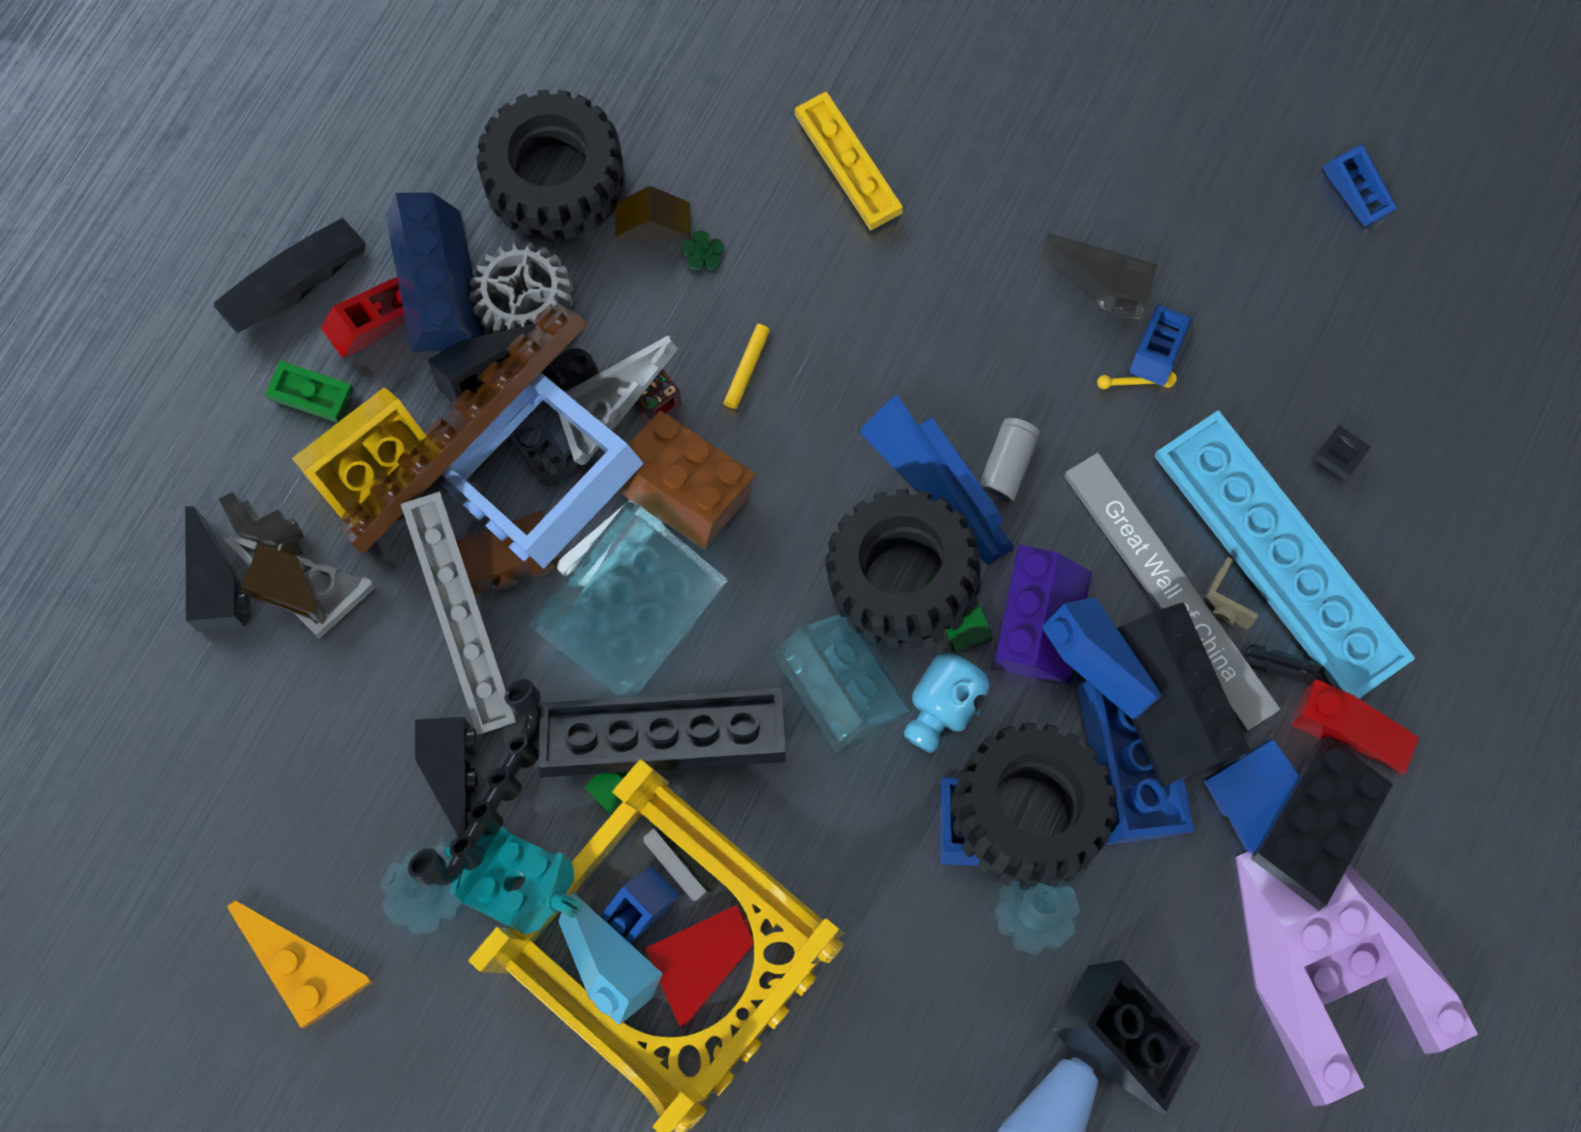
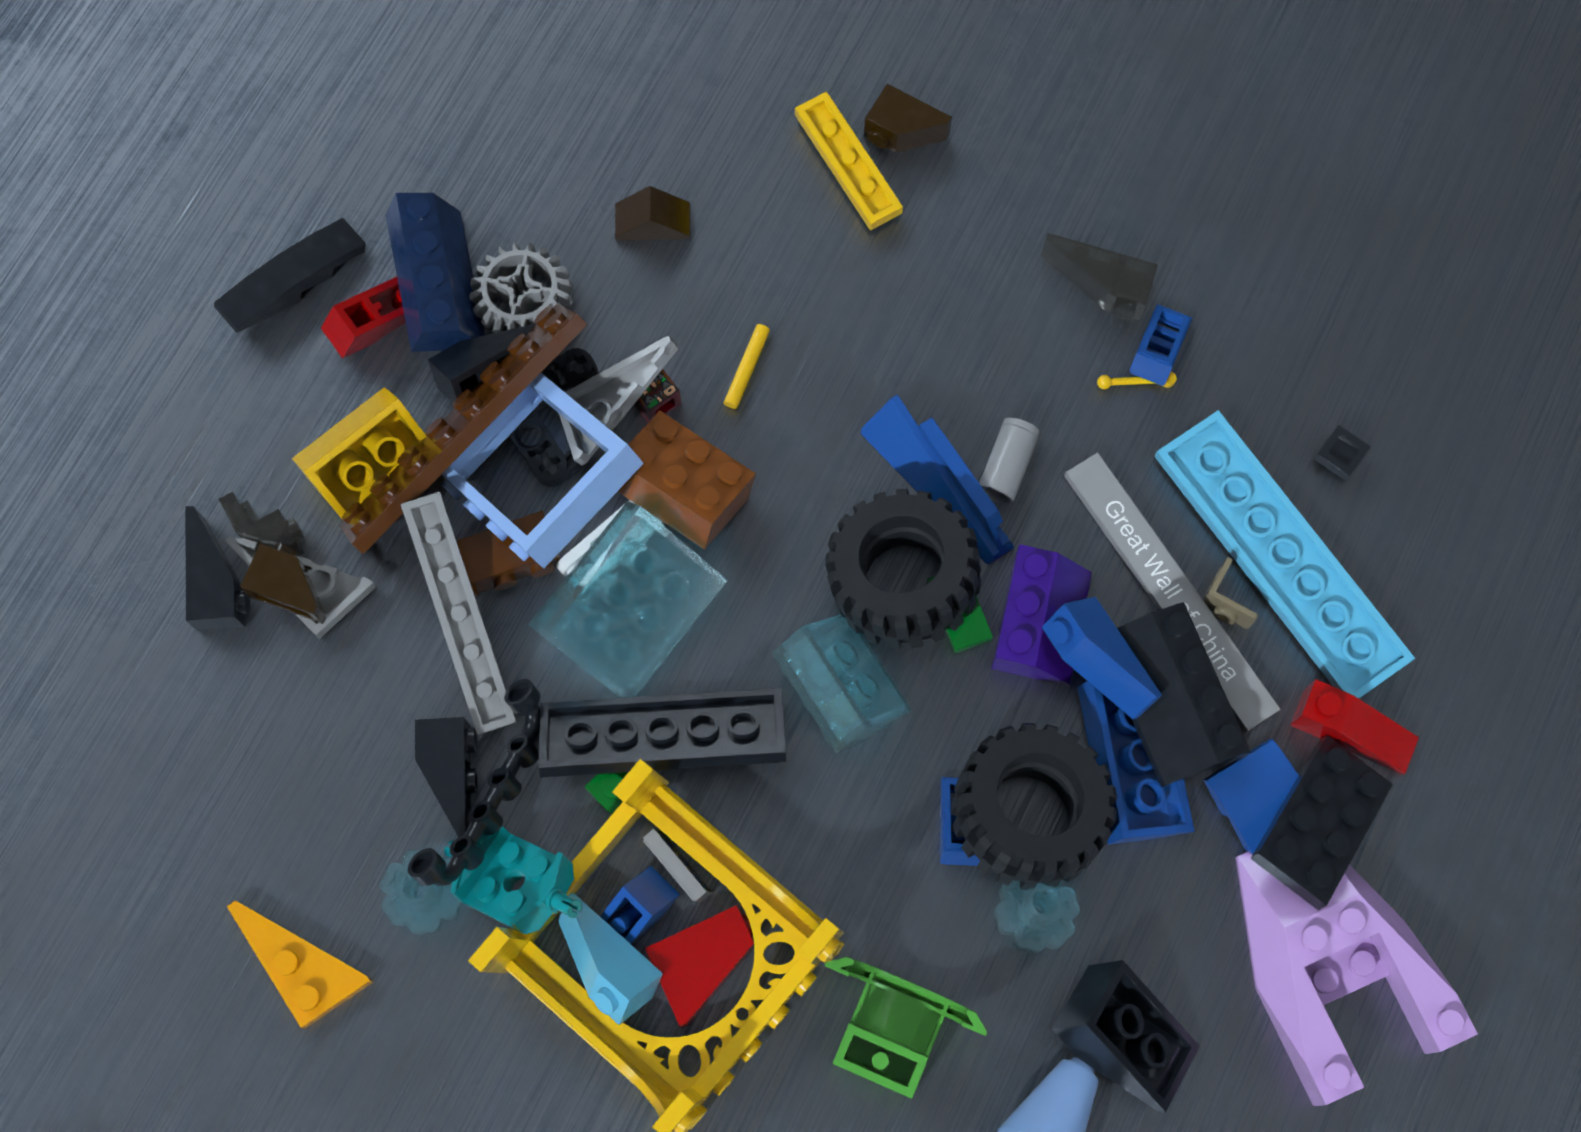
green plate [265,360,354,423] -> none
black tyre [476,89,624,241] -> none
dark green plant [681,230,724,271] -> none
medium azure piece [904,652,990,753] -> none
black axle [1244,644,1324,684] -> none
blue slope [1322,143,1398,227] -> none
none -> bright green piece [824,957,987,1099]
none -> dark brown slope [864,84,952,153]

